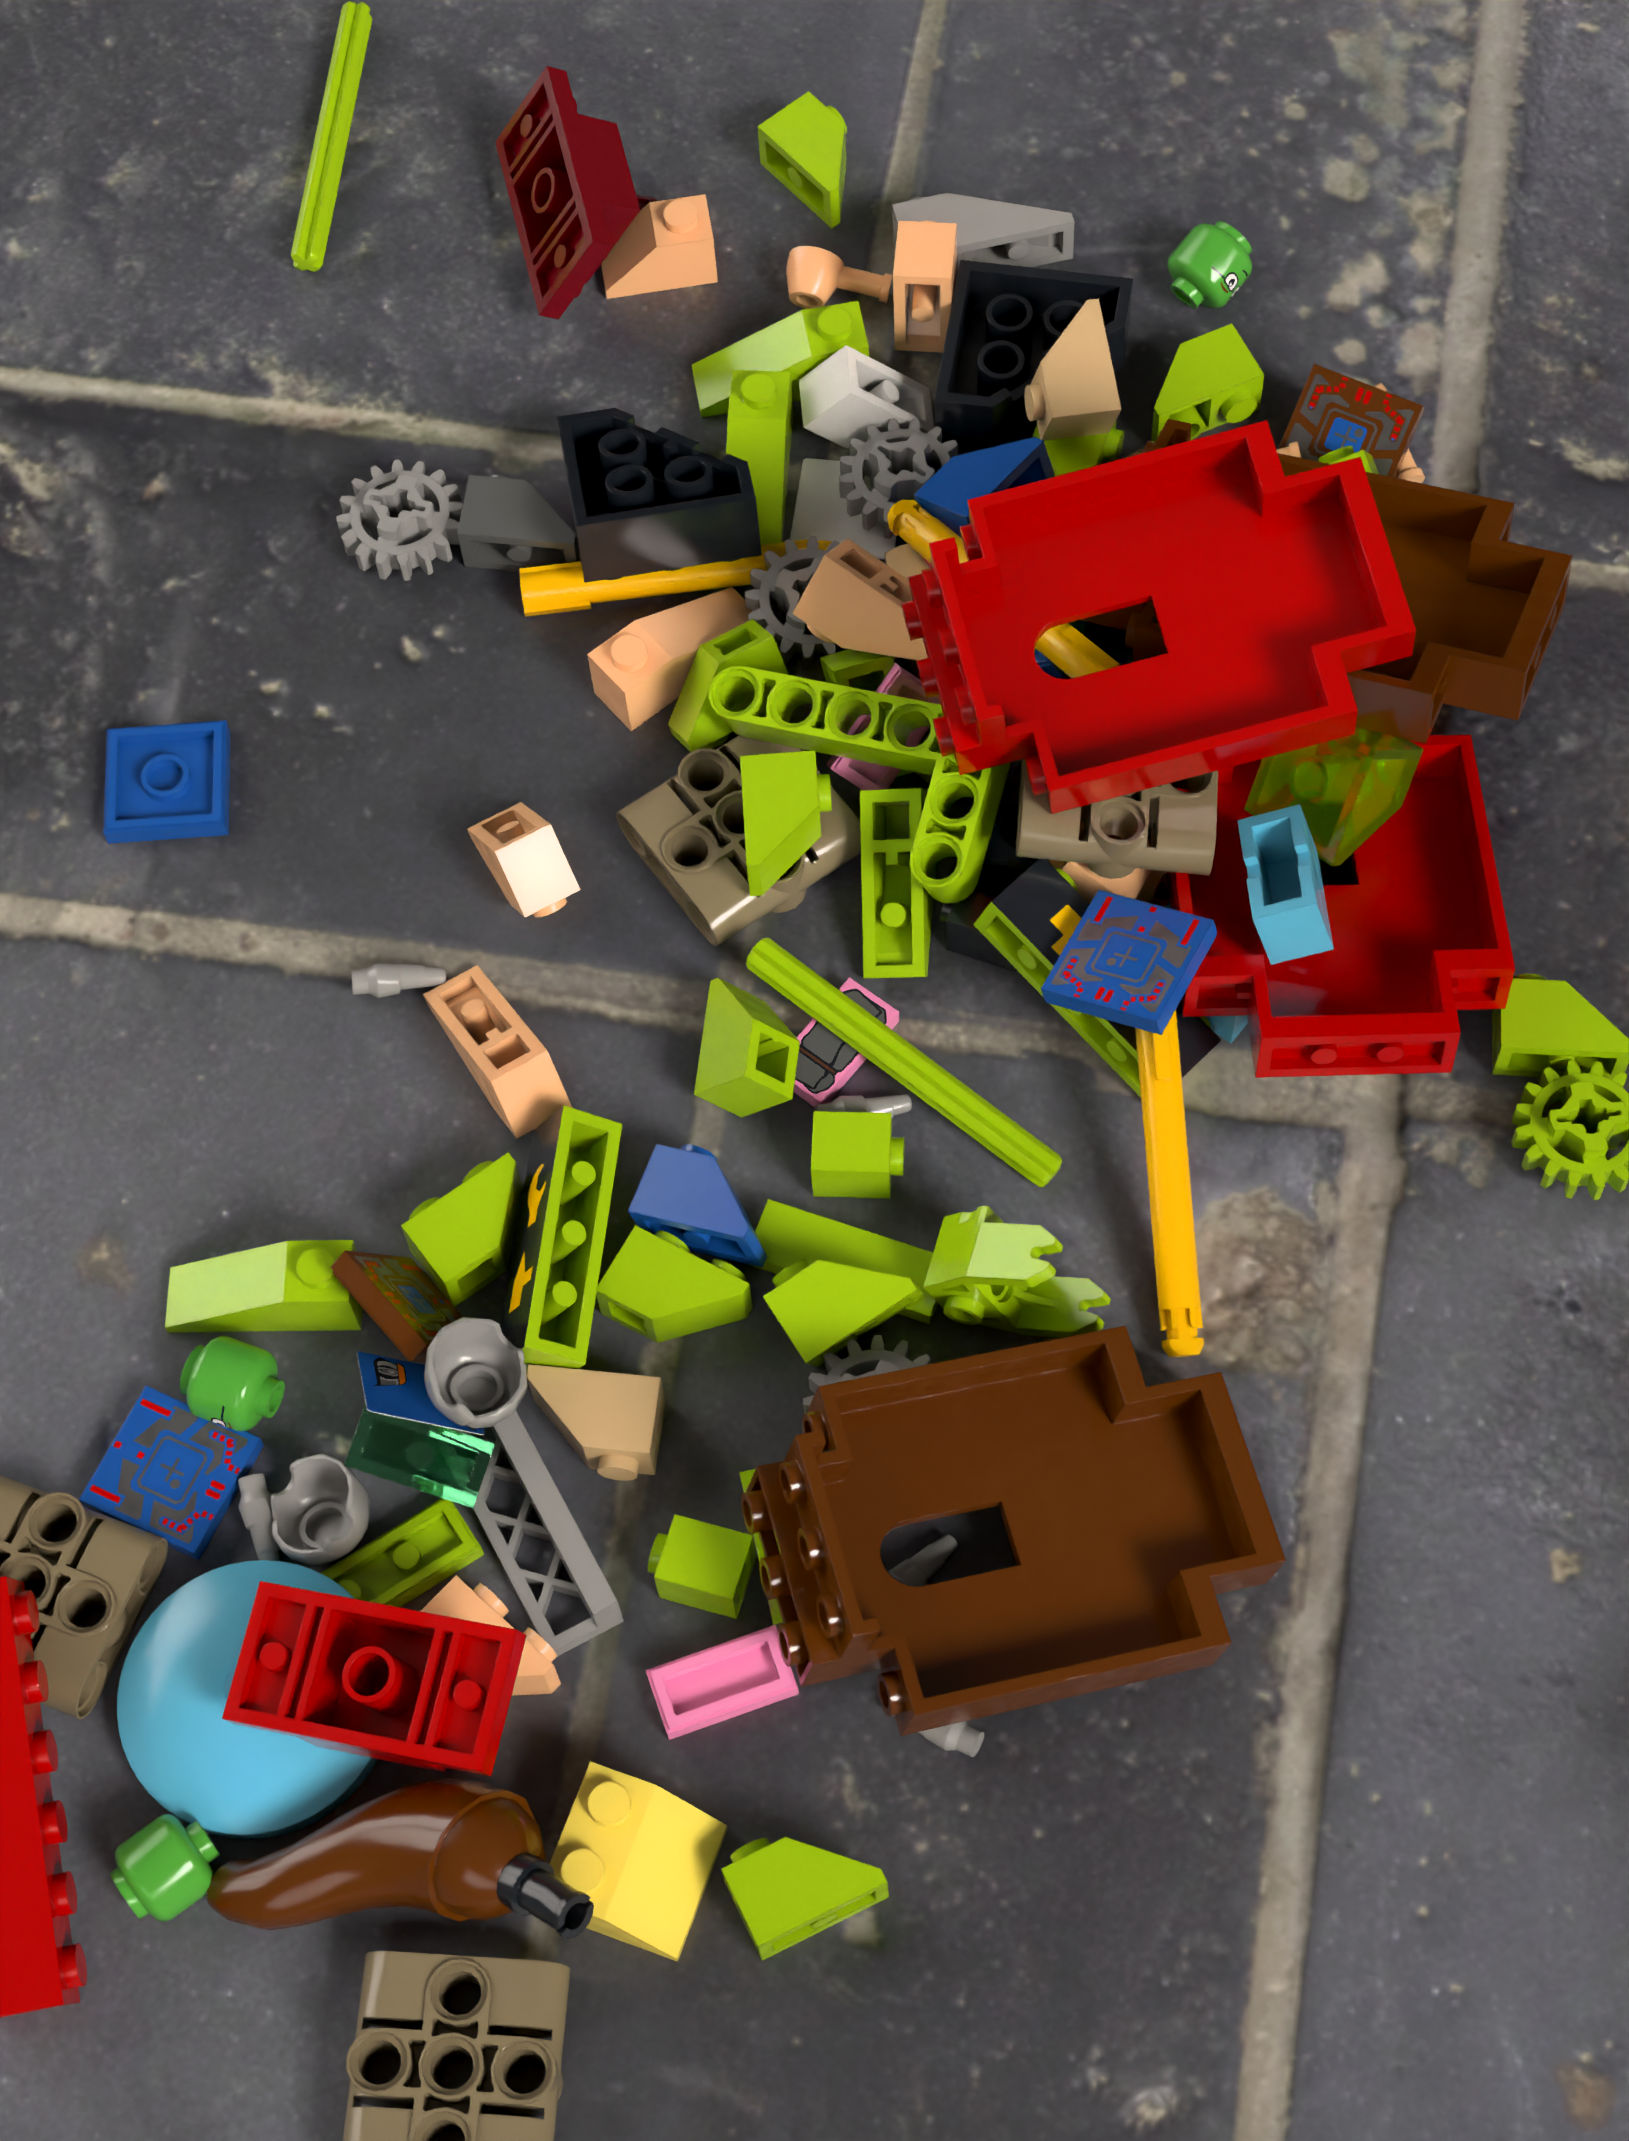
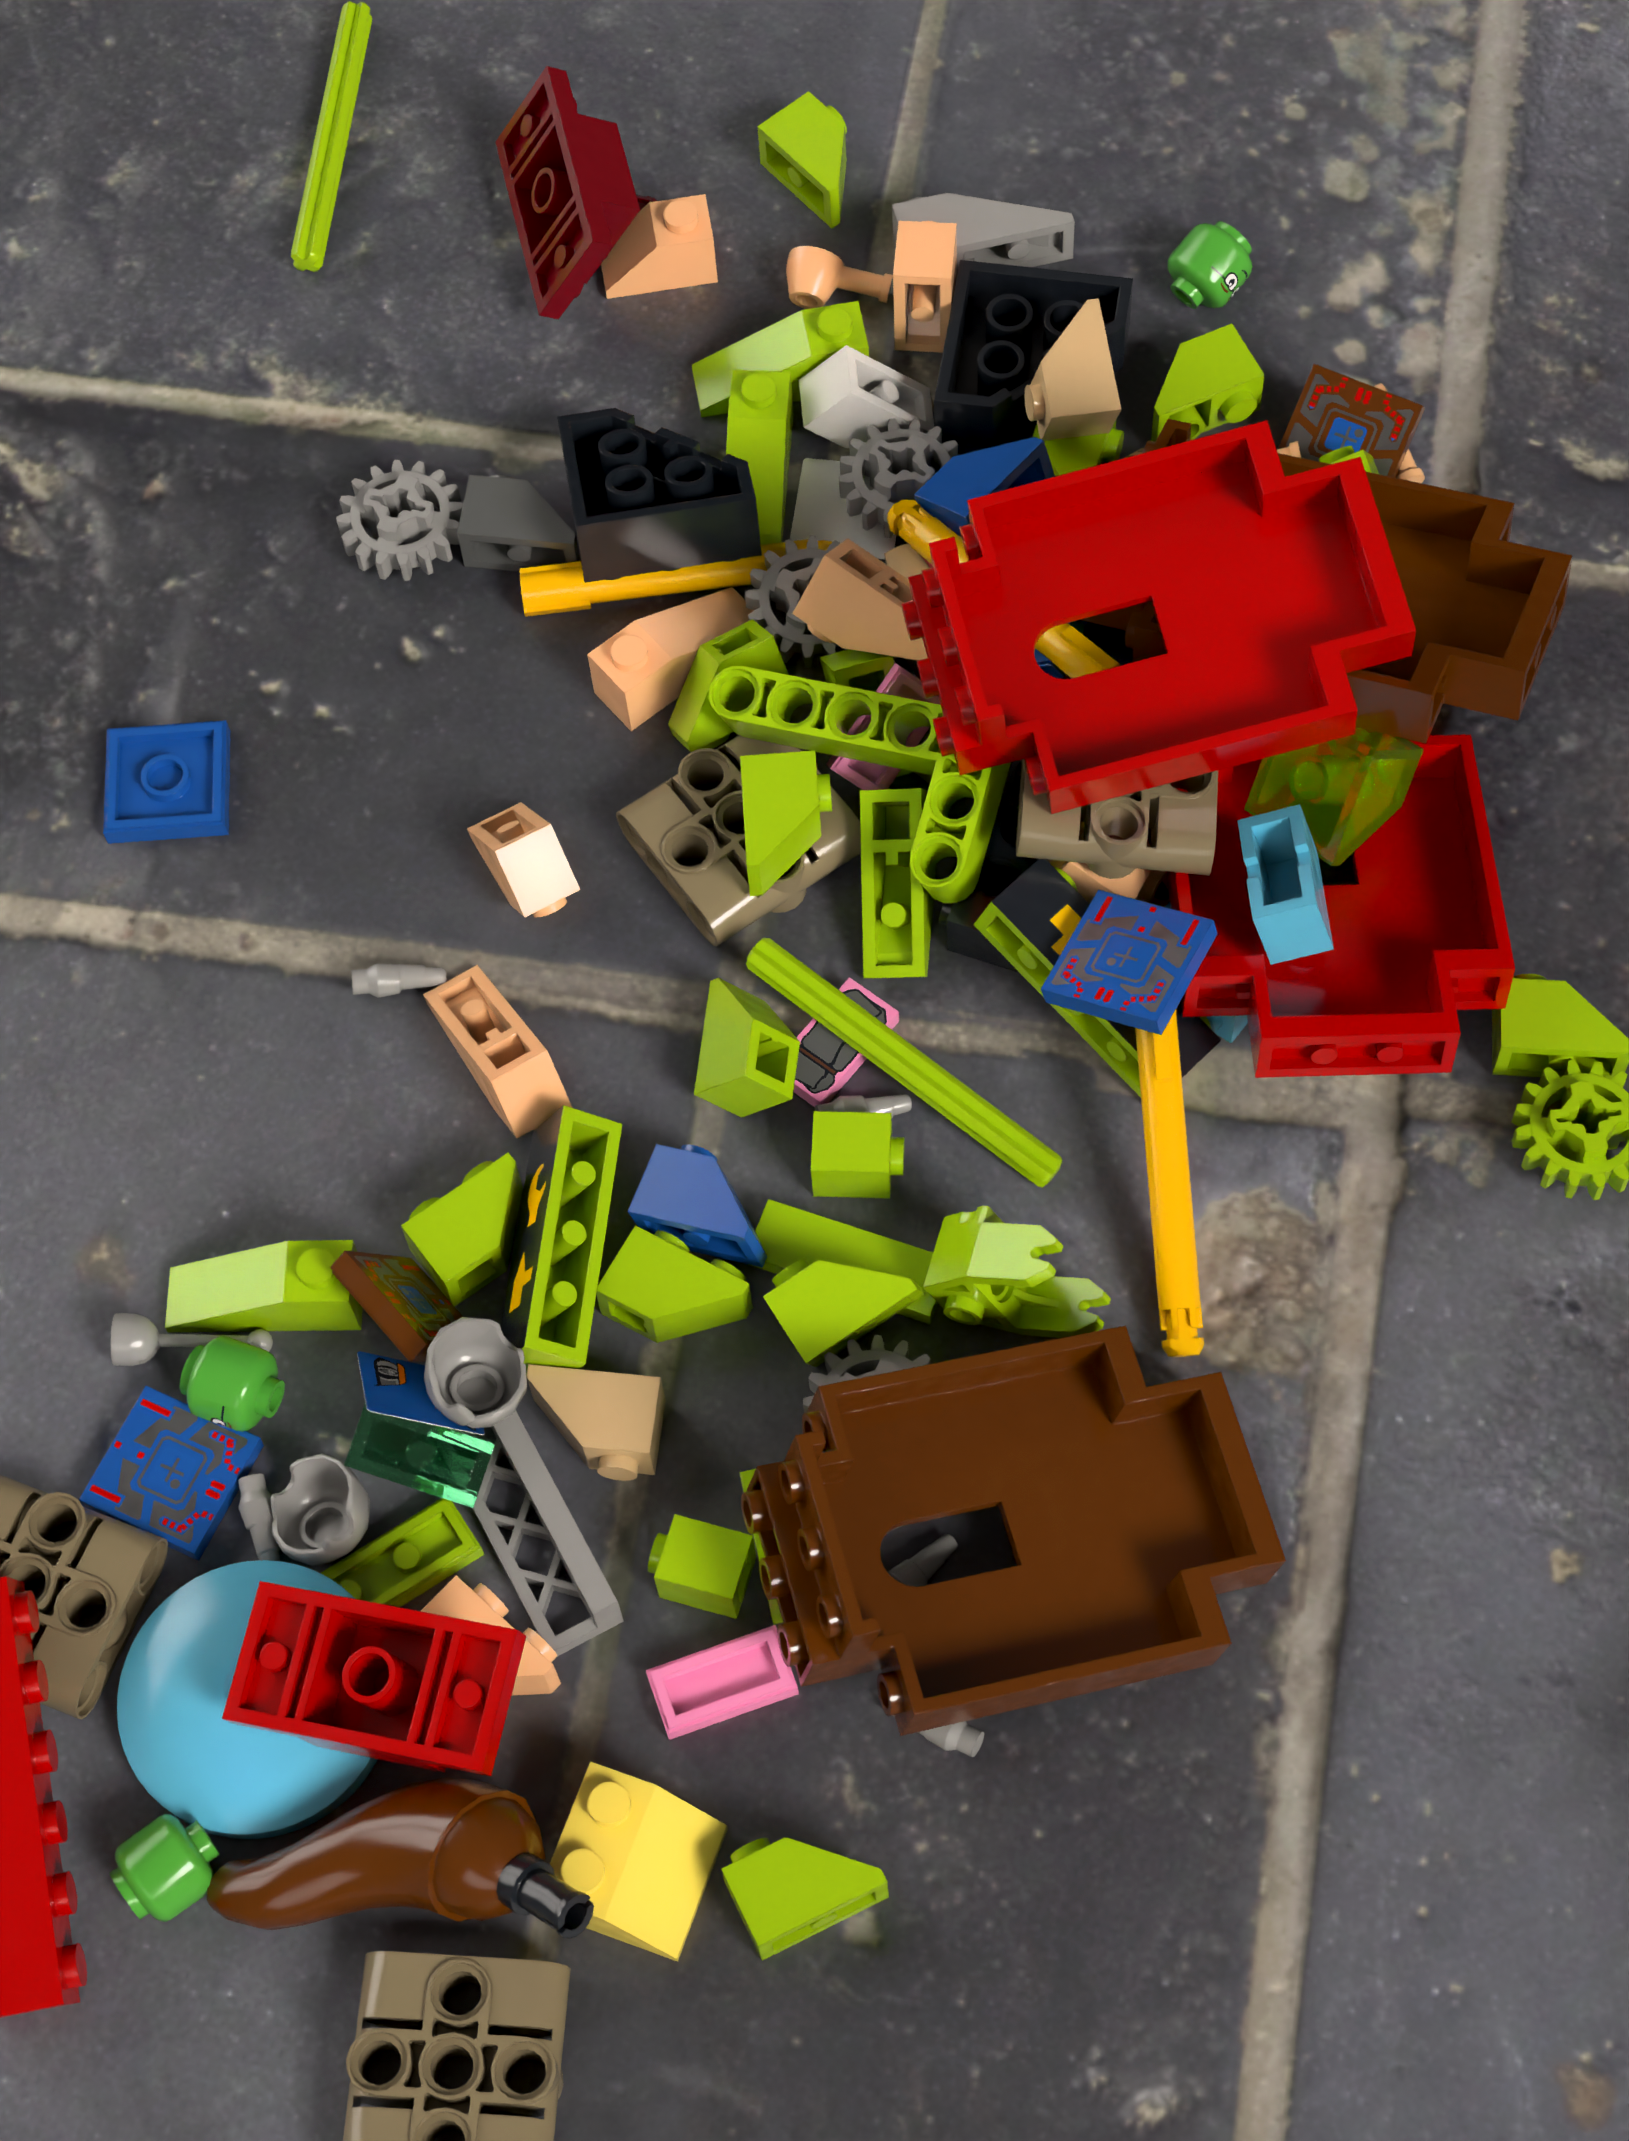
none -> light grey hinge [111,1313,273,1366]

